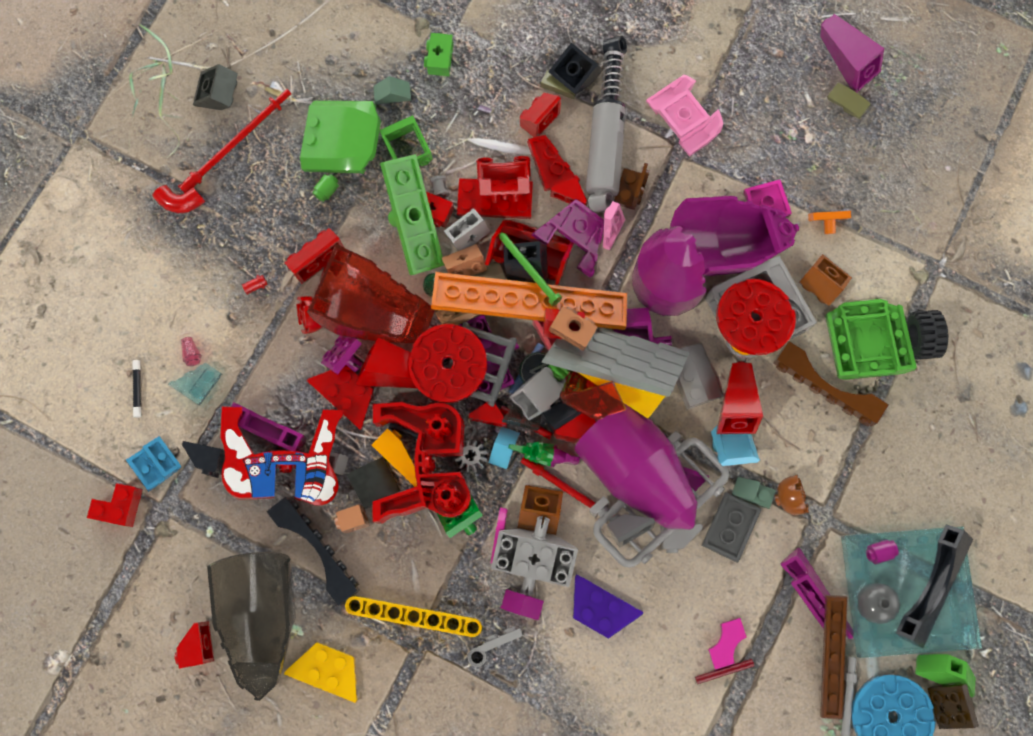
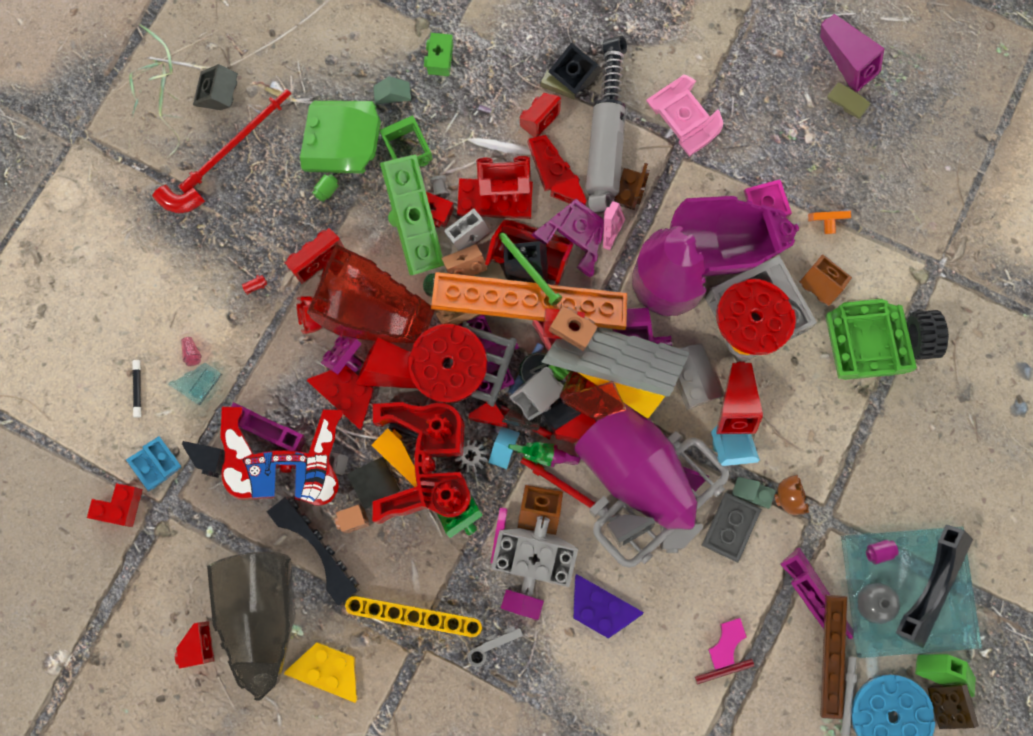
reddish brown arch [773,341,889,426] -> none

